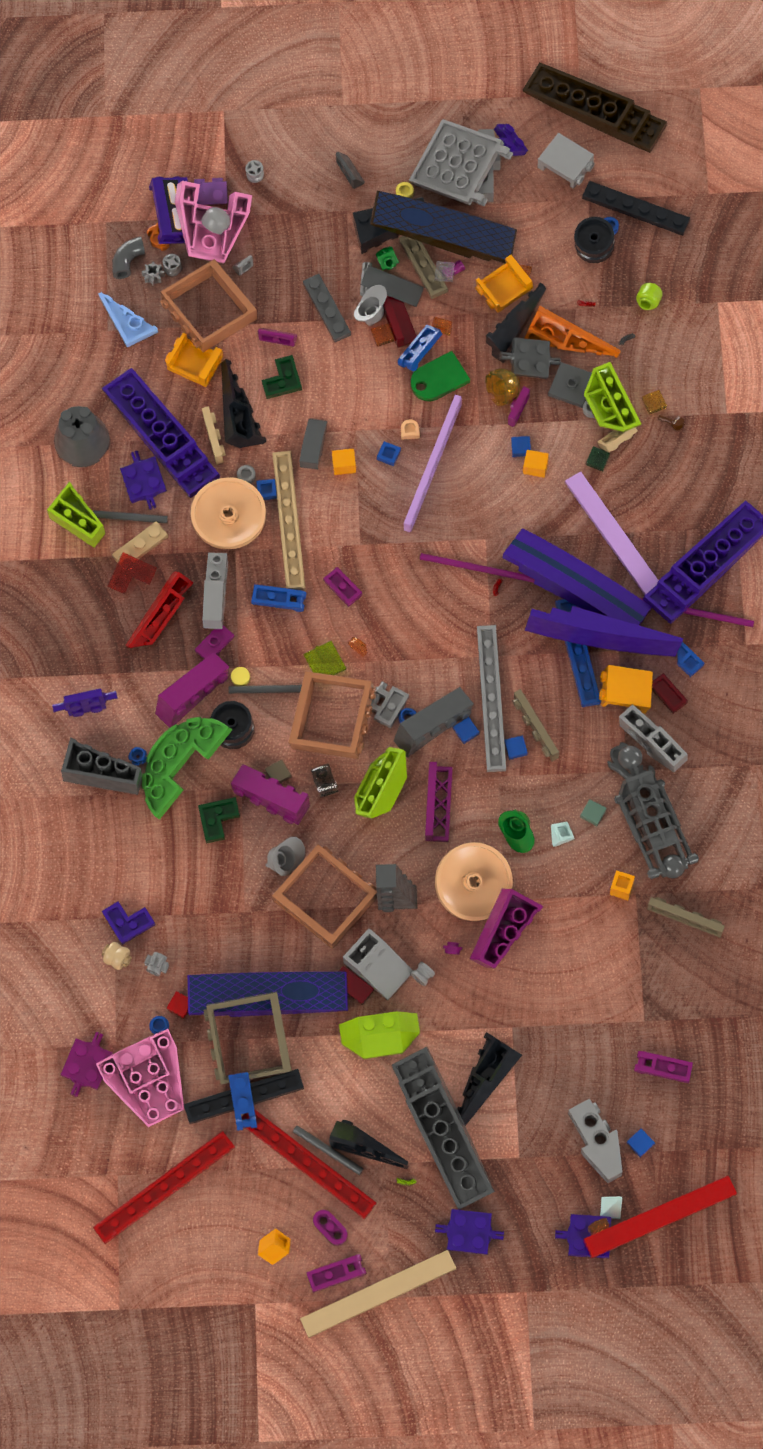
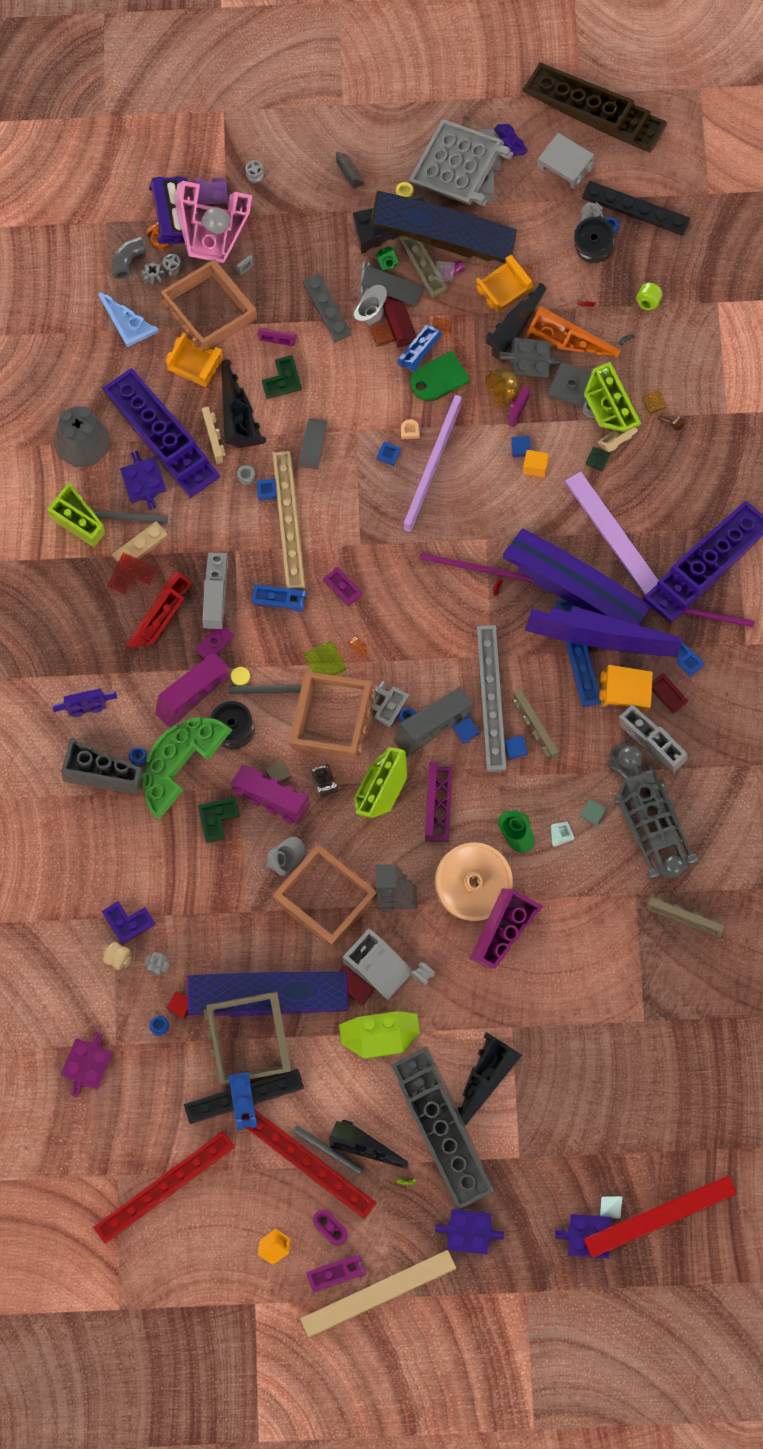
bright pink wedge [96,1029,184,1127] -> none
light nougat dish [191,478,266,549] -> none
light orange panel [332,449,356,475] -> none
magenta plate [443,942,463,955] -> none
light grey brick [568,1098,623,1183] -> none
clear orange tile [588,1218,610,1235] -> none
light orange panel [610,870,635,901] -> none
blue tile [626,1128,655,1158] -> none
magenta plate [634,1051,693,1084] -> none
none -> light grey gear [581,202,603,220]

